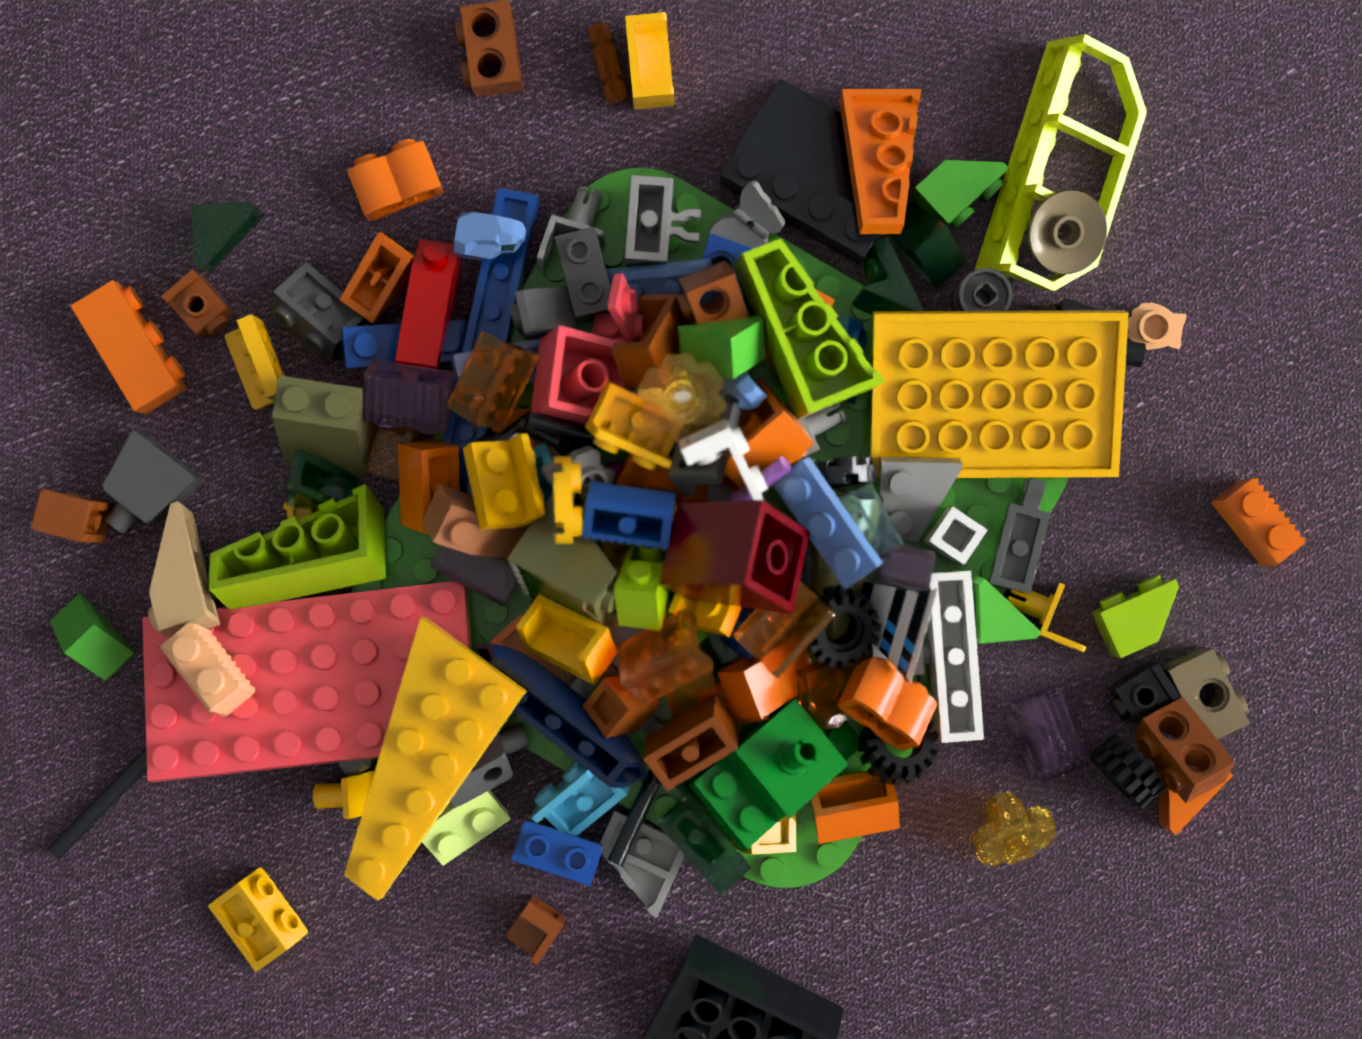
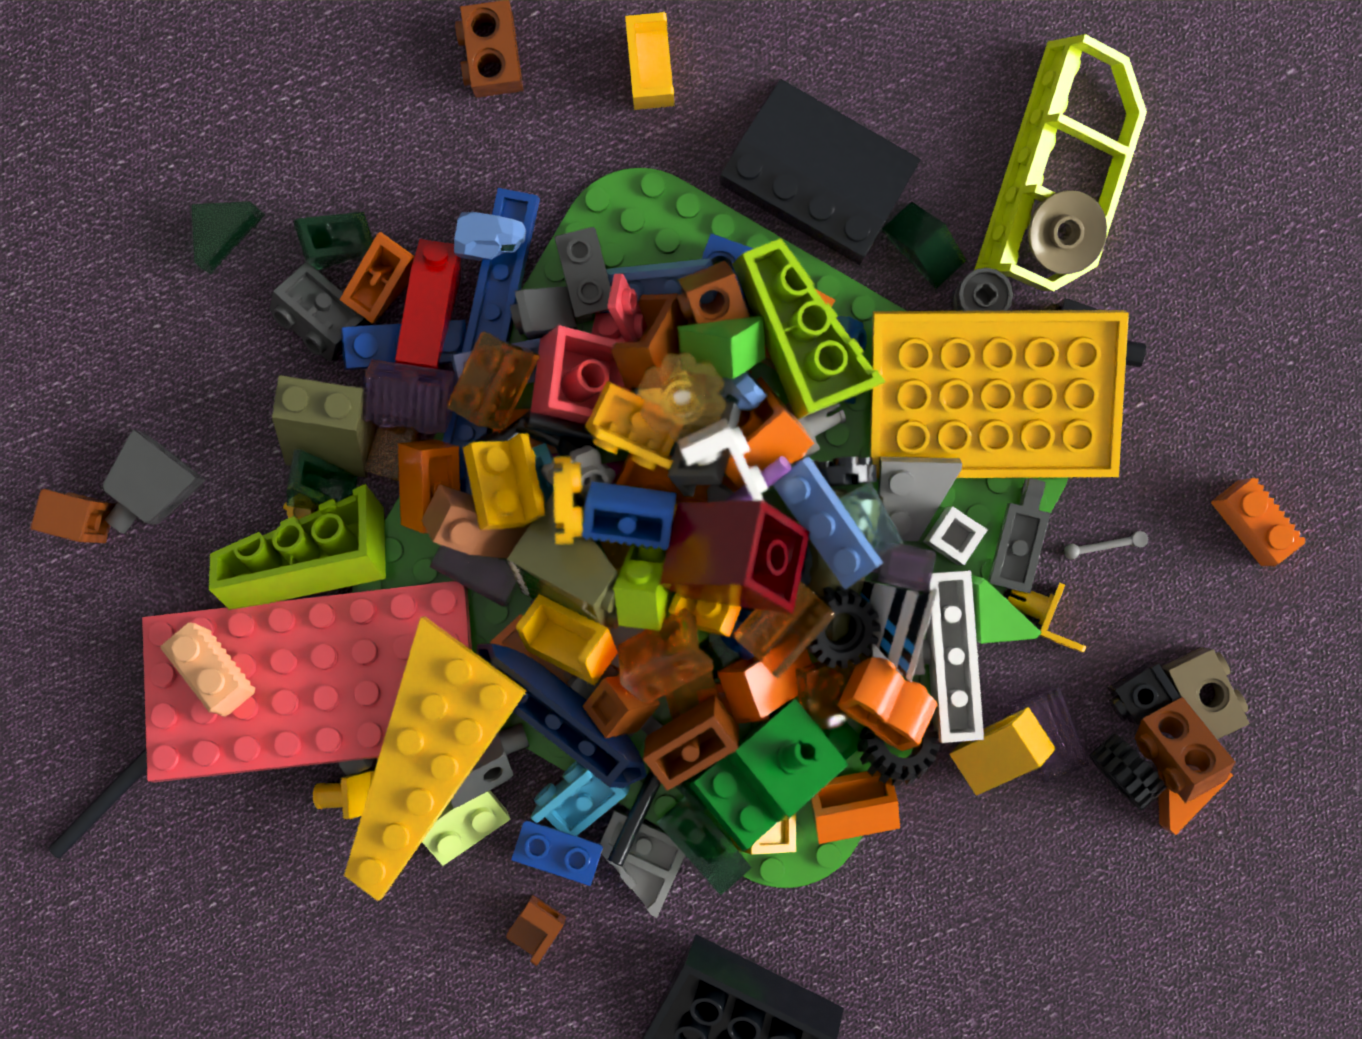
bright green slope [50,593,137,681] -> none
orange brick [70,280,187,414] -> none
tan slope [148,501,220,638] -> none
dark orange brick [161,269,234,338] -> none
yellow bracket [208,867,308,972] -> none
yellow bracket [225,314,285,410] -> none
orange brick [347,139,444,221] -> none
light grey bracket [537,186,605,272] -> none
dark orange axle [588,23,627,104] -> none
light grey brick [625,175,701,267] -> none
light grey animal [709,180,785,249] -> none
orange wing [839,89,921,234] -> none
clear green slope [852,238,923,315] -> none
bright green slope [910,160,1009,231] -> none
clear yellow plant [972,792,1057,866] -> none
lime slope [1091,575,1179,658] -> none
light nougat animal [1128,302,1186,350] -> none
none -> clear green slope [293,212,373,270]
none -> yellow panel [949,707,1055,796]
none -> light grey hinge [1064,531,1148,560]

